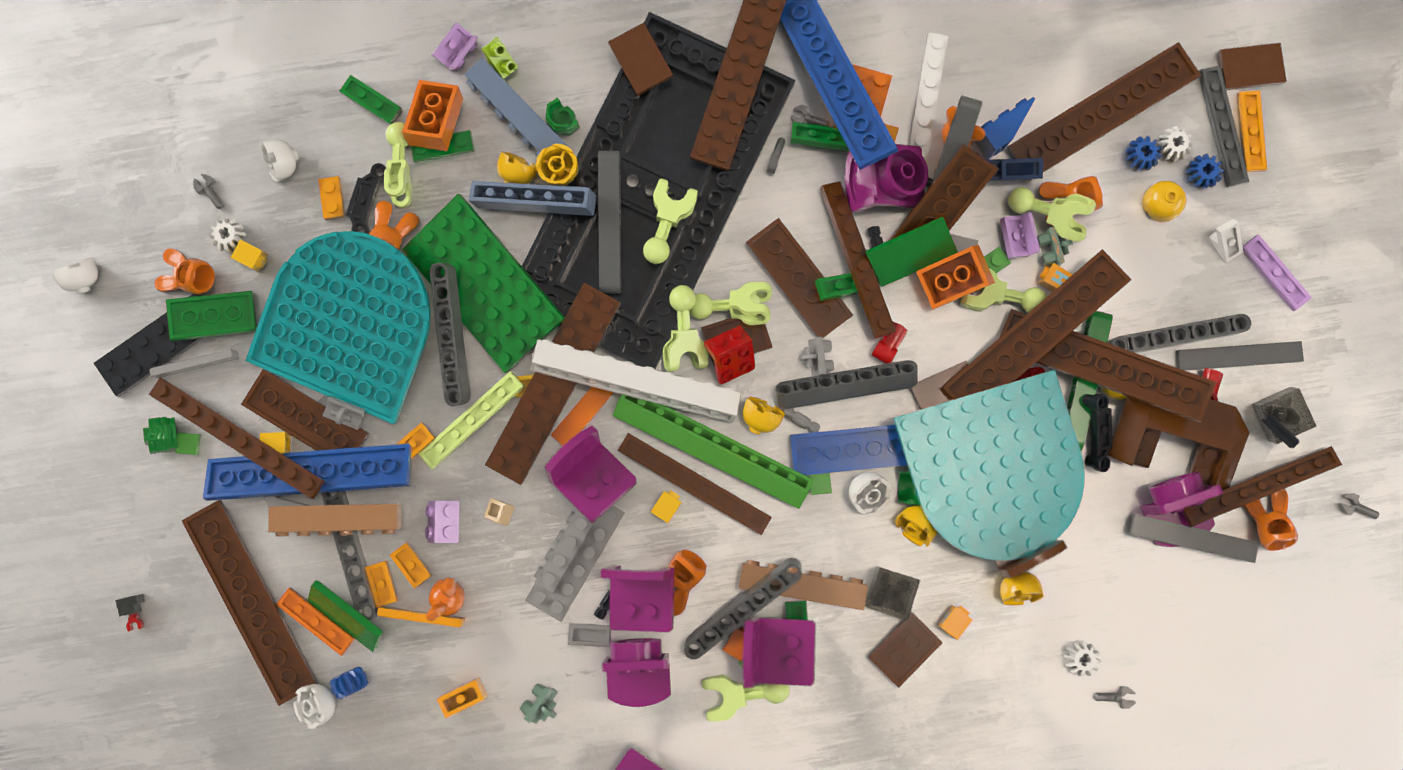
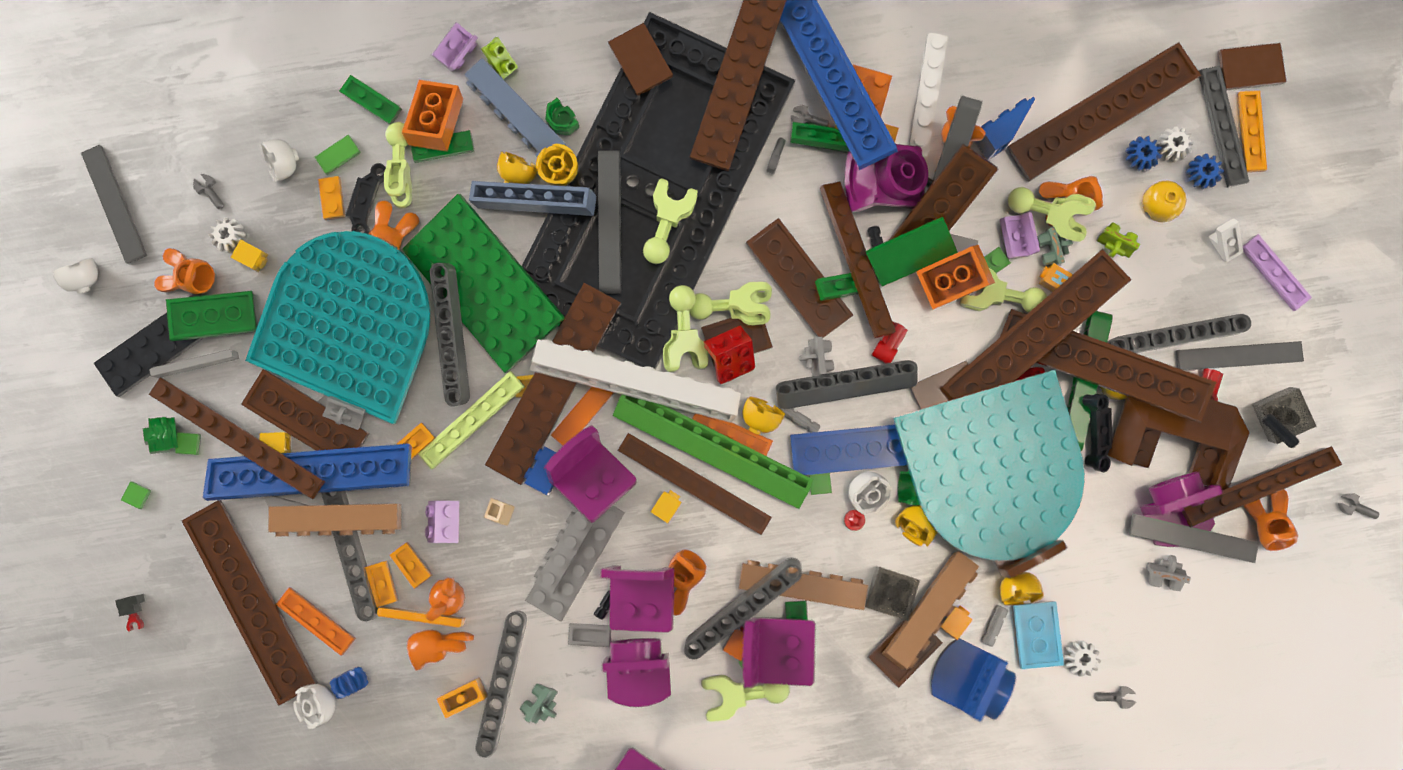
green tile [307,580,383,652] -> none
dark blue slope [987,158,1043,180] -> none
none -> dark grey tile [81,145,147,264]
none -> bright green tile [121,481,151,509]
none -> bright green tile [315,135,361,175]
none -> orange piece [407,630,474,671]
none -> dark grey beam [475,610,527,758]
none -> blue brick [524,447,556,495]
none -> orange tile [692,413,773,456]
none -> tile [844,510,865,531]
none -> medium nougat brick [882,551,979,670]
none -> blue piece [931,638,1016,722]
none -> light grey axle [982,606,1008,647]
none -> medium azure plate [1013,601,1064,669]
none -> lime hips [1096,222,1140,258]
none -> light grey hips [1147,555,1191,592]

